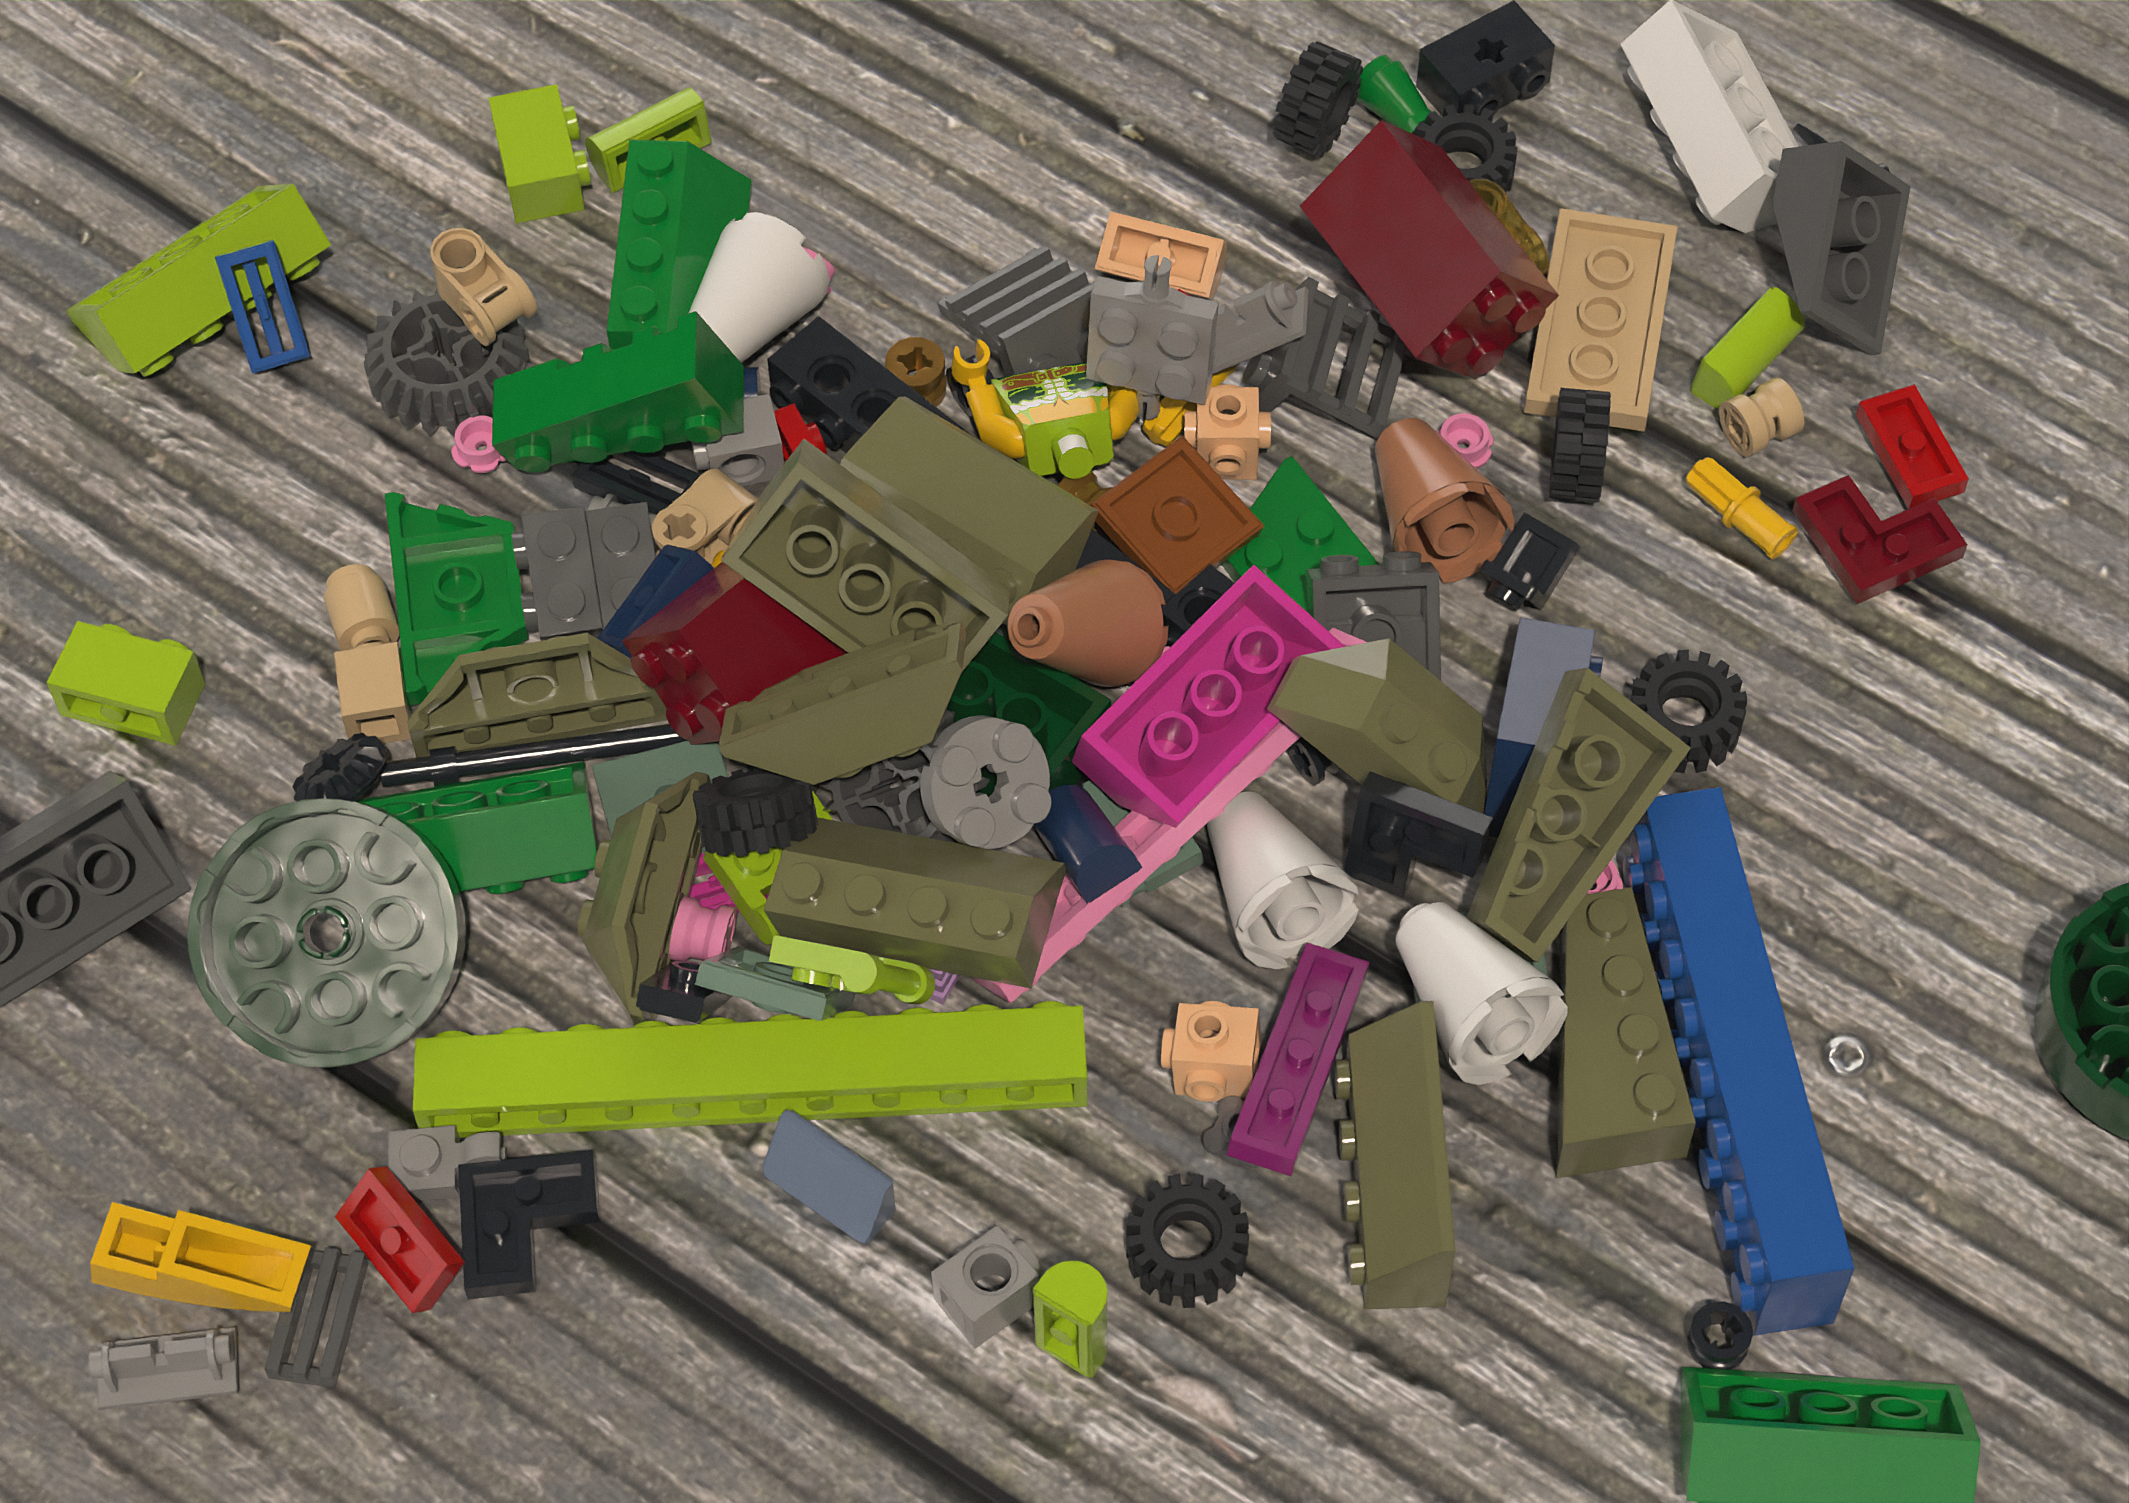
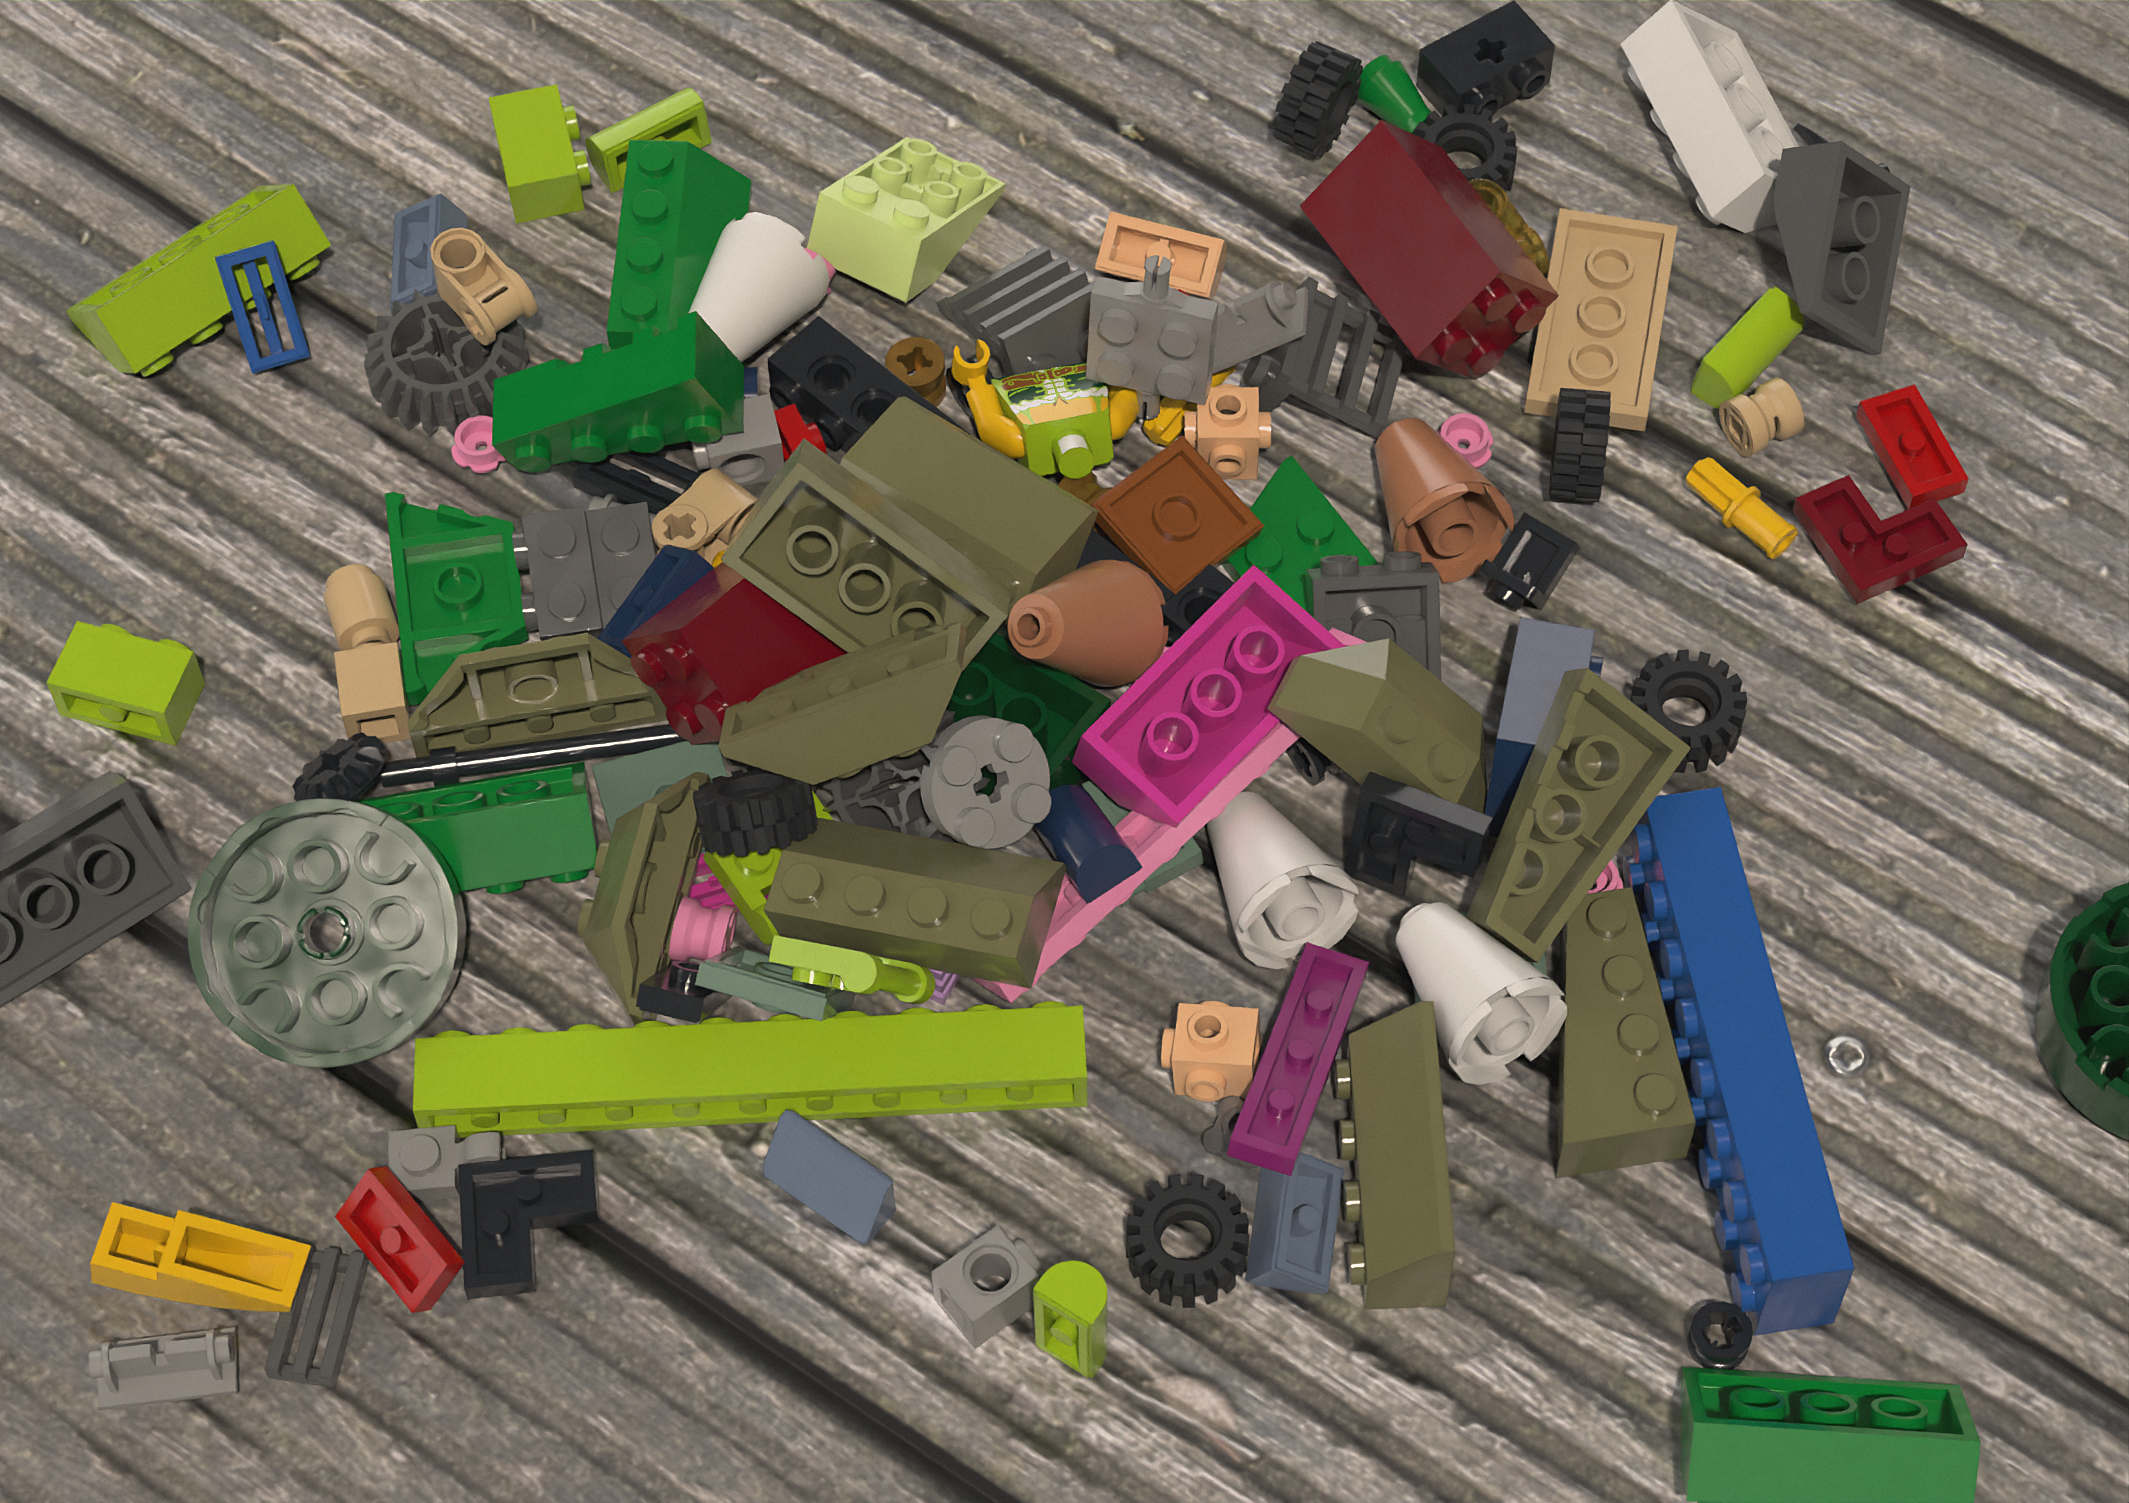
none -> sand blue slope [390,193,468,310]
none -> yellowish green slope [807,137,1006,302]
none -> sand blue slope [1245,1152,1344,1295]

